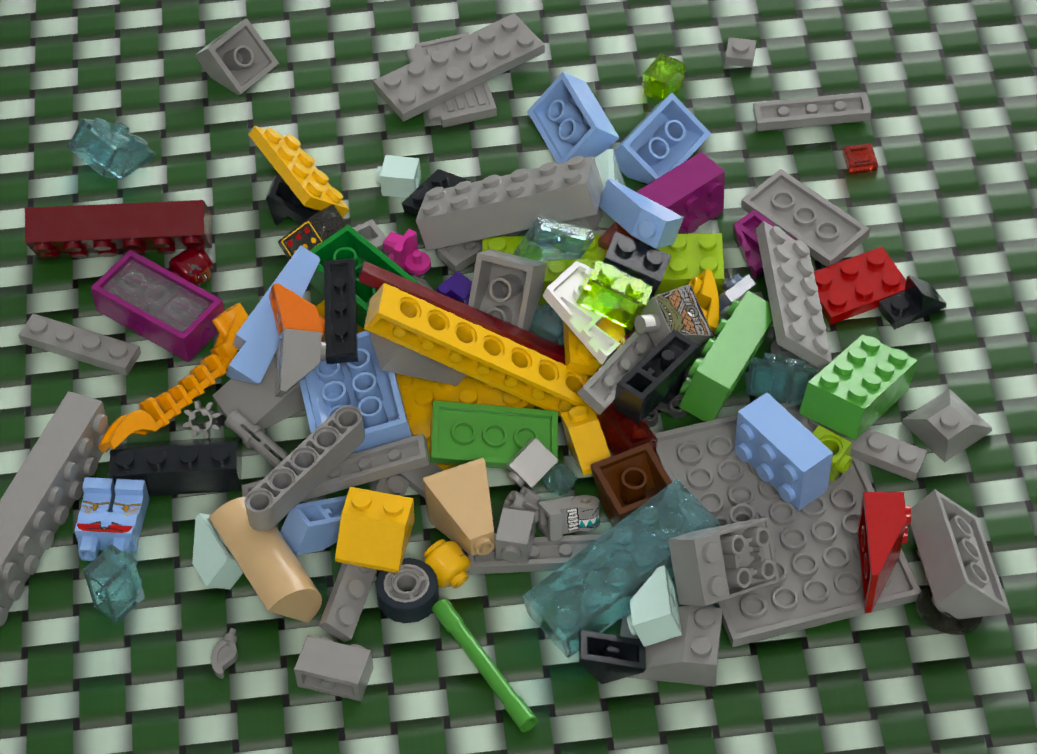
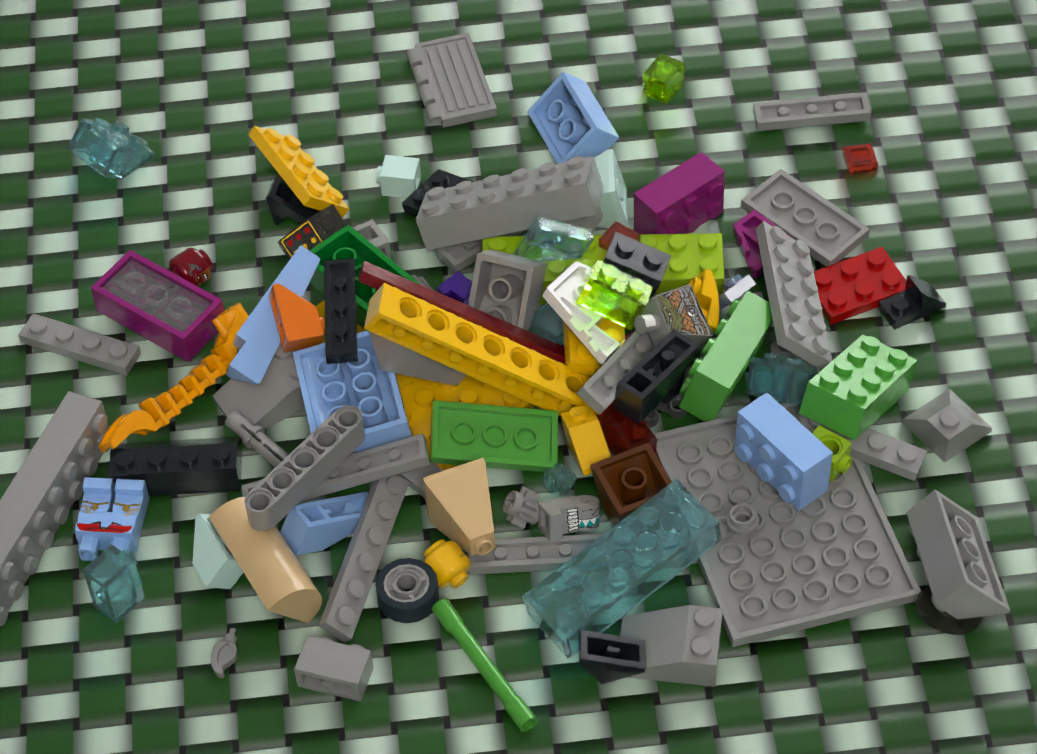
dark red brick [25,200,212,260] -> none
light grey gear [183,400,222,439] -> none
light grey slope [194,18,279,95] -> none
light grey slope [275,328,326,397] -> none
yellow slope [335,487,415,573] -> none
light grey plate [373,13,545,122] -> none
dark pink hips [383,229,431,276] -> none
light grey brick [495,508,536,563] -> none
light grey brick [505,438,558,488] -> none
light blue slope [599,178,684,249] -> none
light blue slope [614,93,711,184] -> none
light aqua slope [627,565,682,647] -> none
light grey slope [668,517,779,606] -> none
light grey plate [725,37,756,68] -> none
red slope [857,492,911,613] -> none

